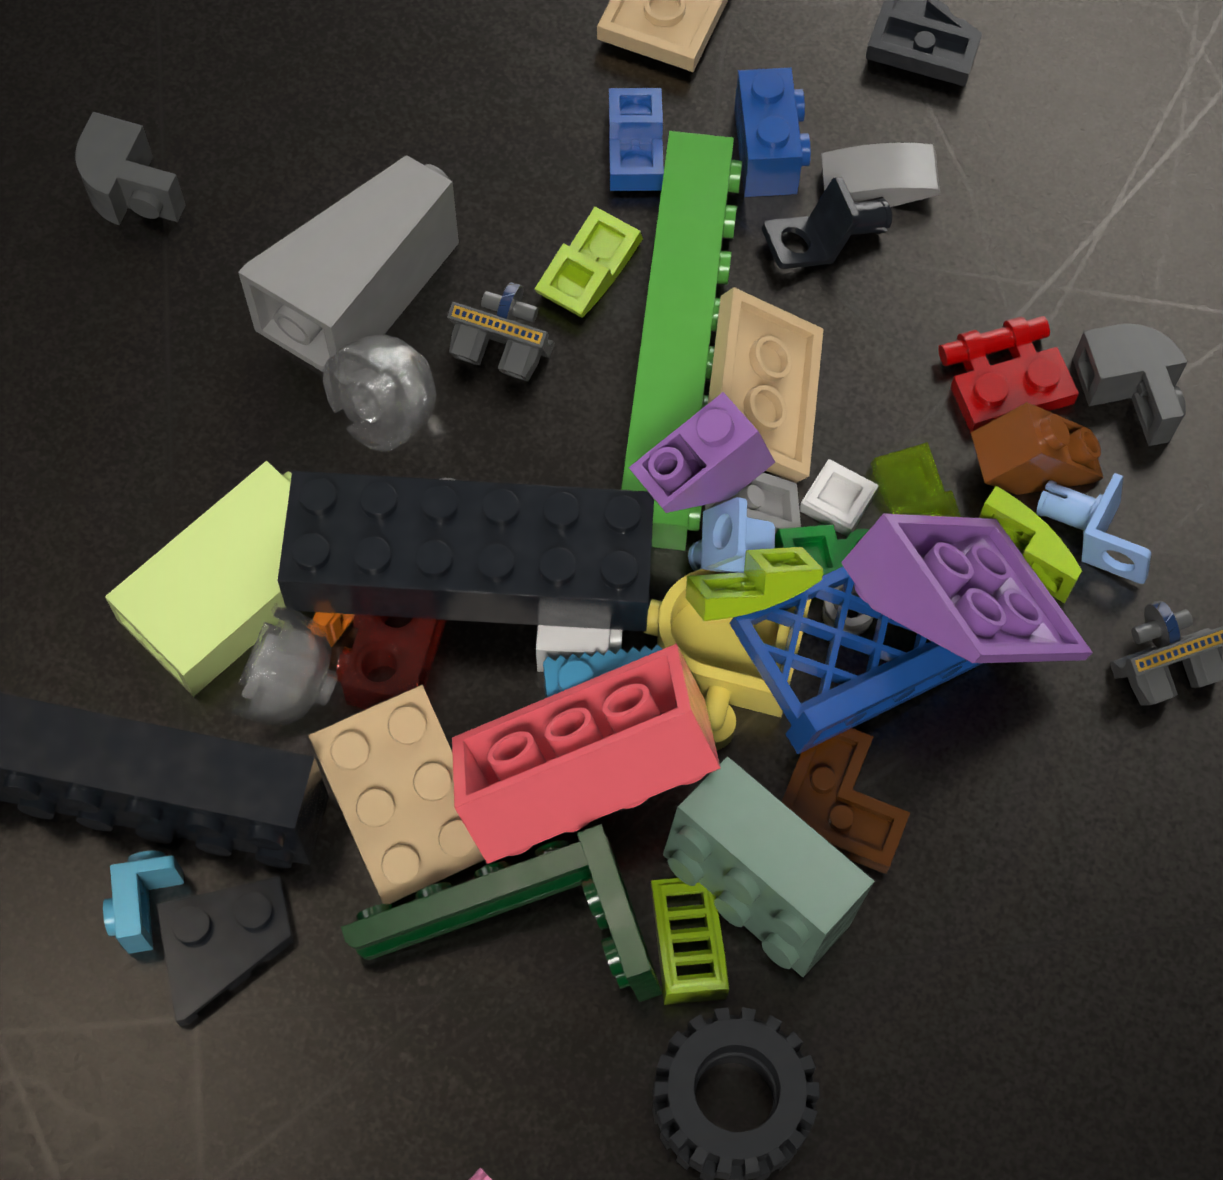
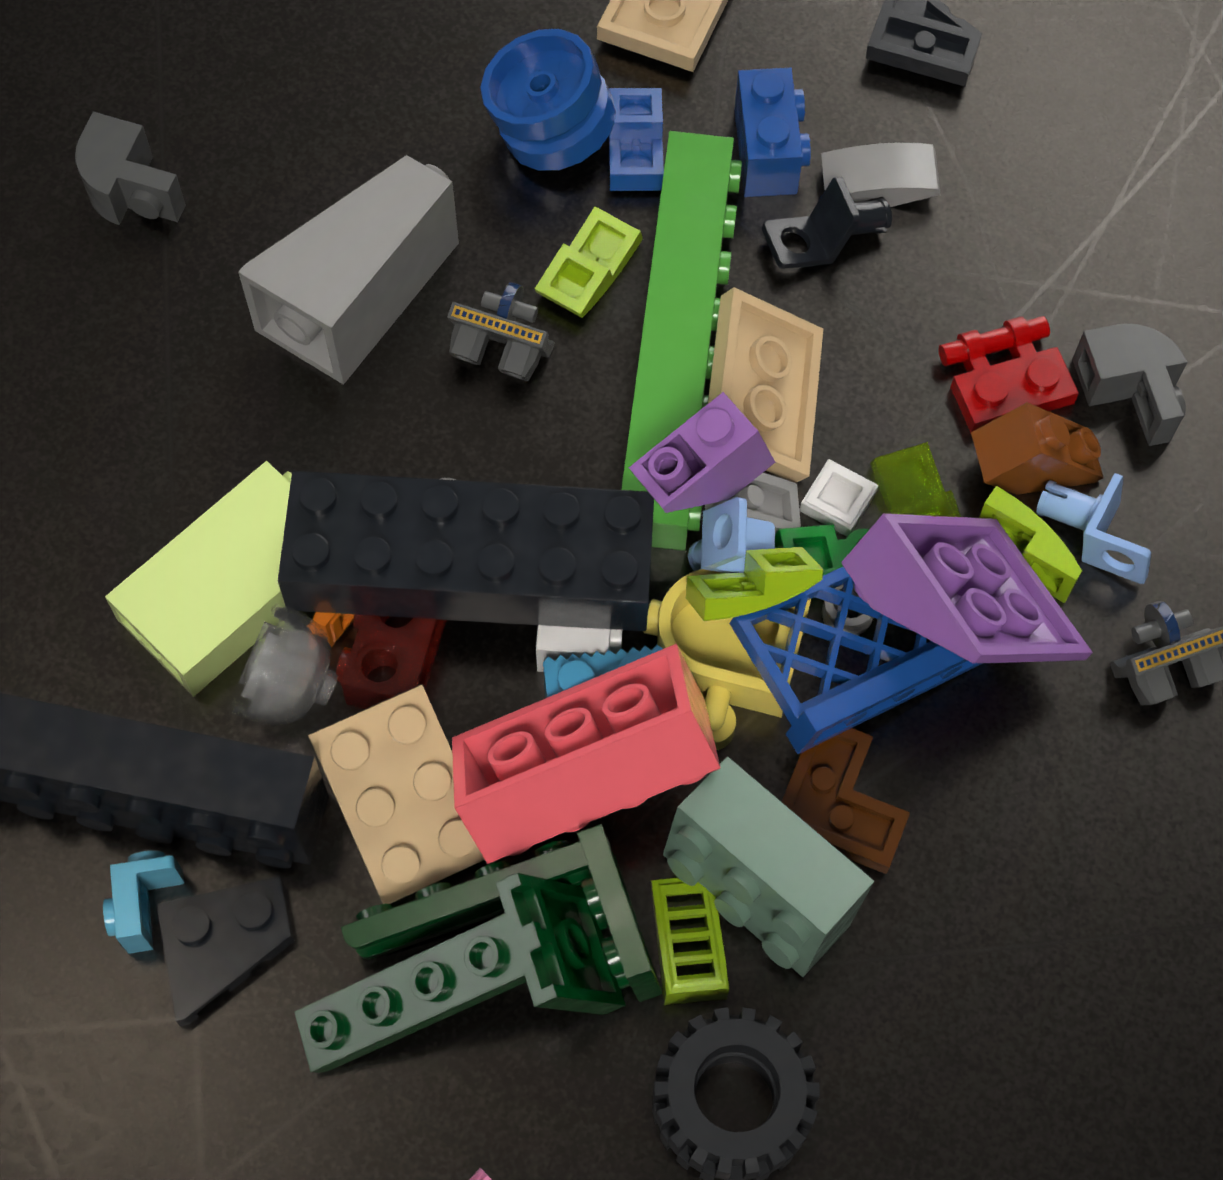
clear cylinder [323,335,436,452] -> none
none -> dark green bracket [294,873,626,1073]
none -> blue wheel [480,29,616,170]

